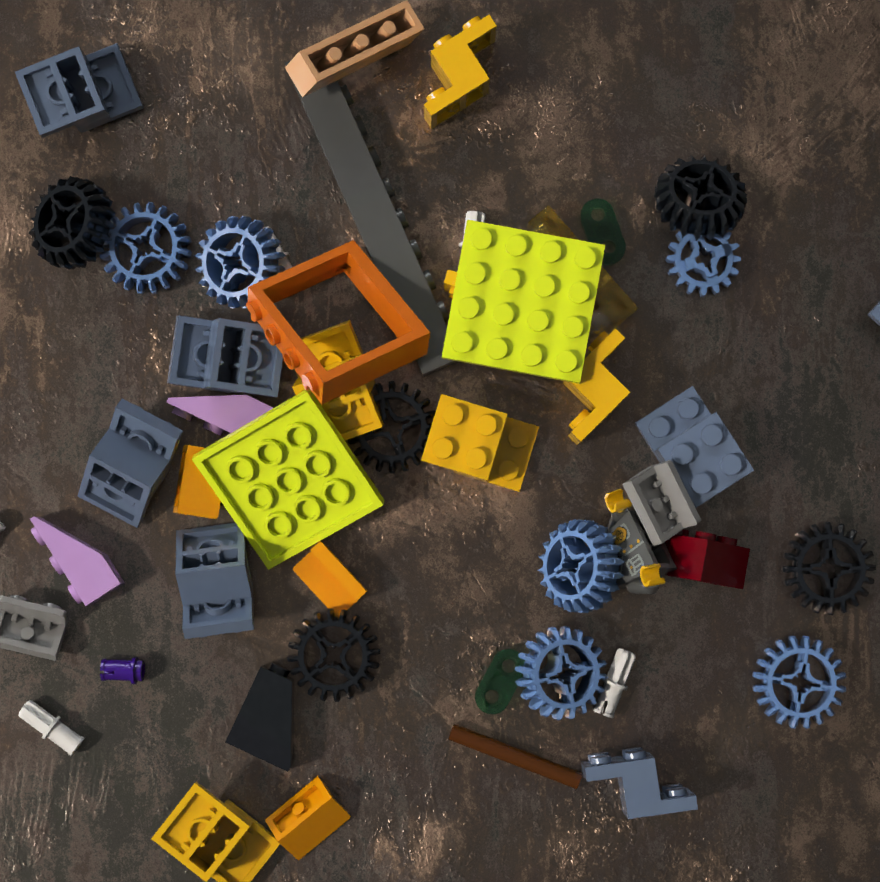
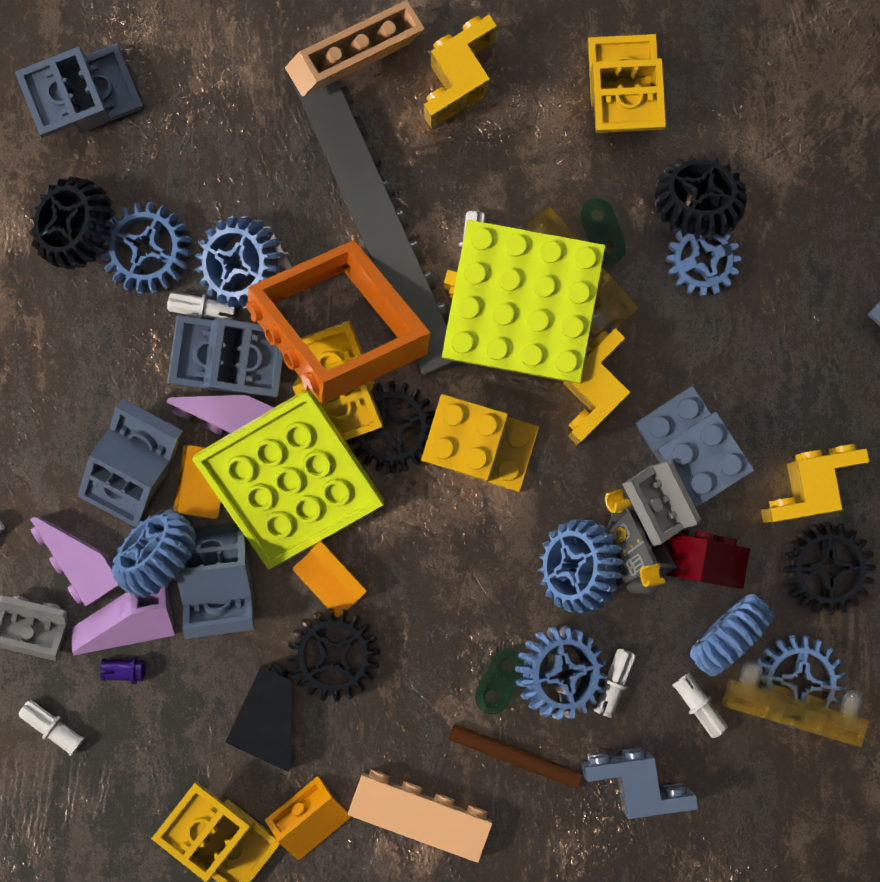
none -> lavender slope [72,587,175,656]
none -> medium blue gear [111,509,197,598]
none -> white axle [167,291,236,320]
none -> light nougat brick [347,769,492,863]
none -> yellow bracket [587,34,666,133]
none -> white axle [672,672,728,739]
none -> medium blue gear [690,594,774,676]
none -> clear yellow piece [721,660,869,748]
none -> yellow bracket [761,444,869,523]

